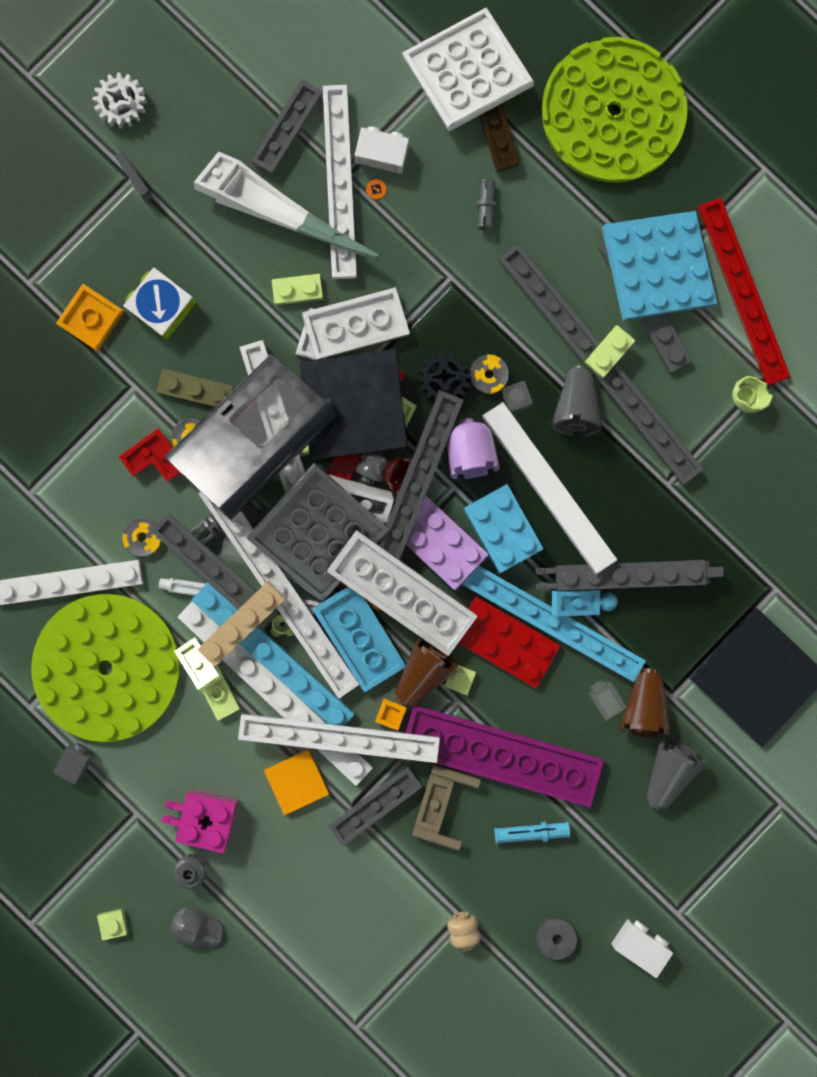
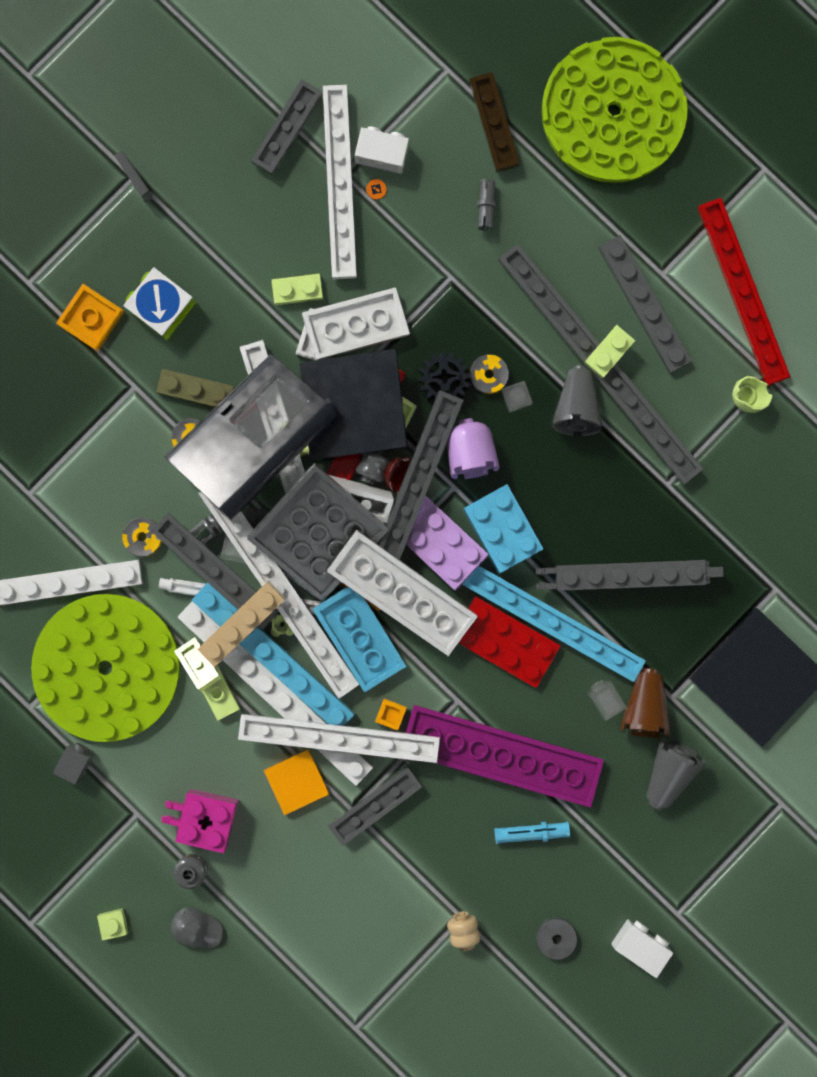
white gear [92,73,147,128] -> none
red plate [118,428,181,482] -> none
white plate [194,152,379,261] -> none
reddish brown cone [395,637,459,707] -> none
white tile [402,8,534,131] -> none
dark tan plate [412,765,481,851] -> none
yellowish green plate [444,663,476,695] -> none
white tile [483,403,617,575] -> none
medium azure plate [552,589,618,617] -> none
medium azure plate [602,211,717,321] -> none

